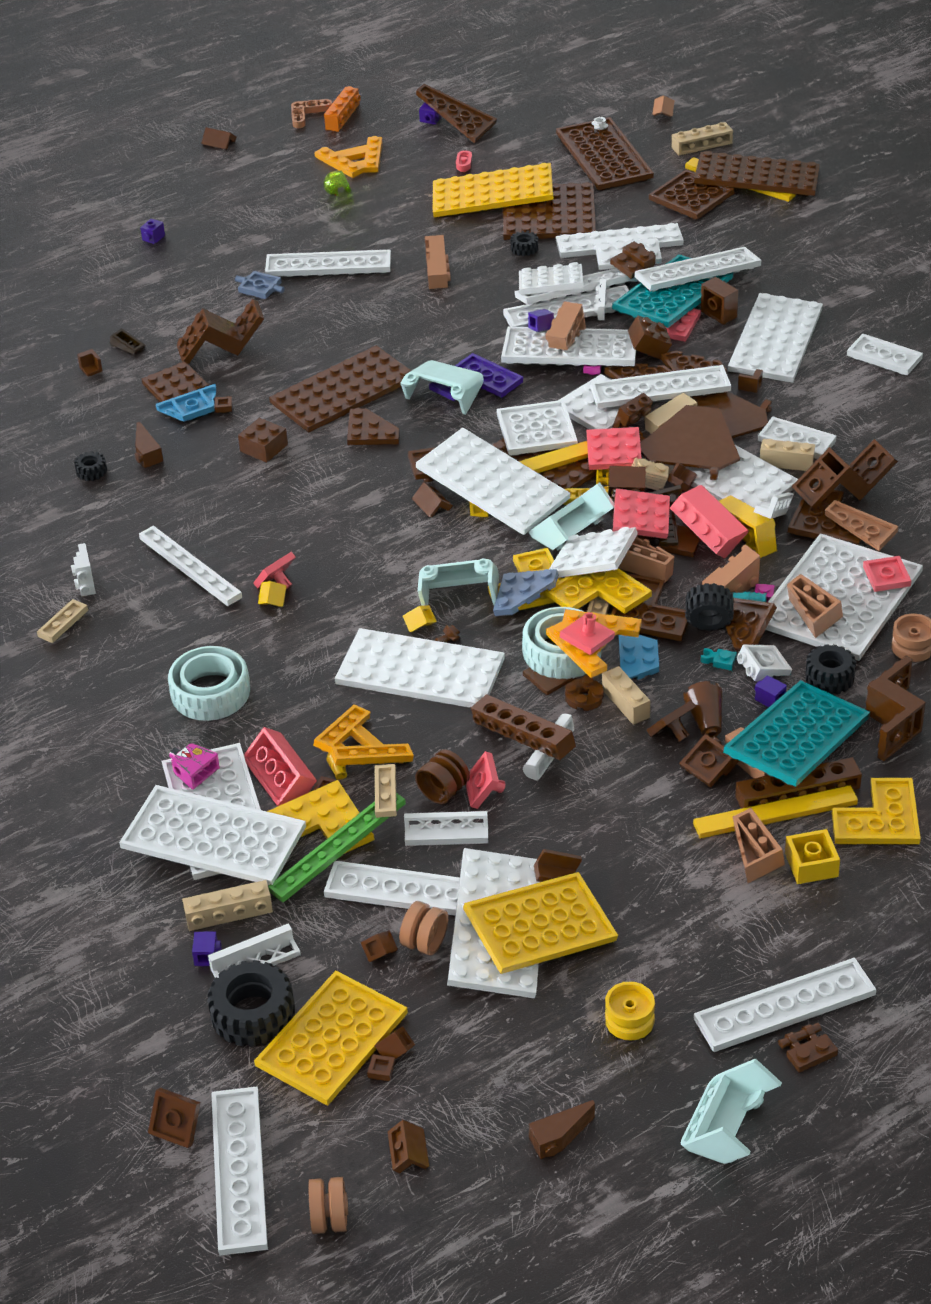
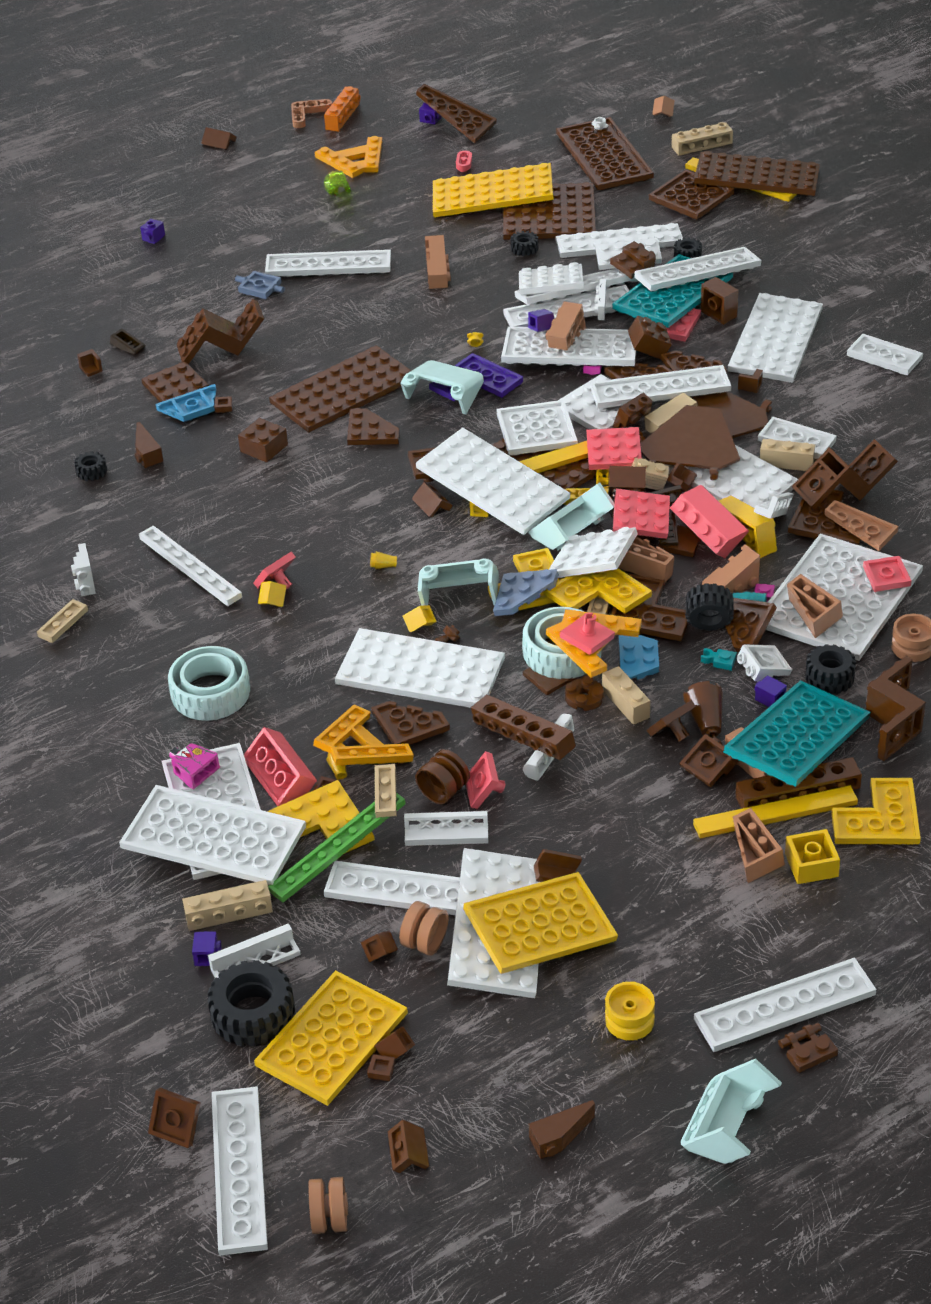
none -> yellow cone [370,551,397,569]
none -> reddish brown plate [371,701,450,745]
none -> yellow plate [467,332,483,347]
none -> black tyre [674,237,702,258]

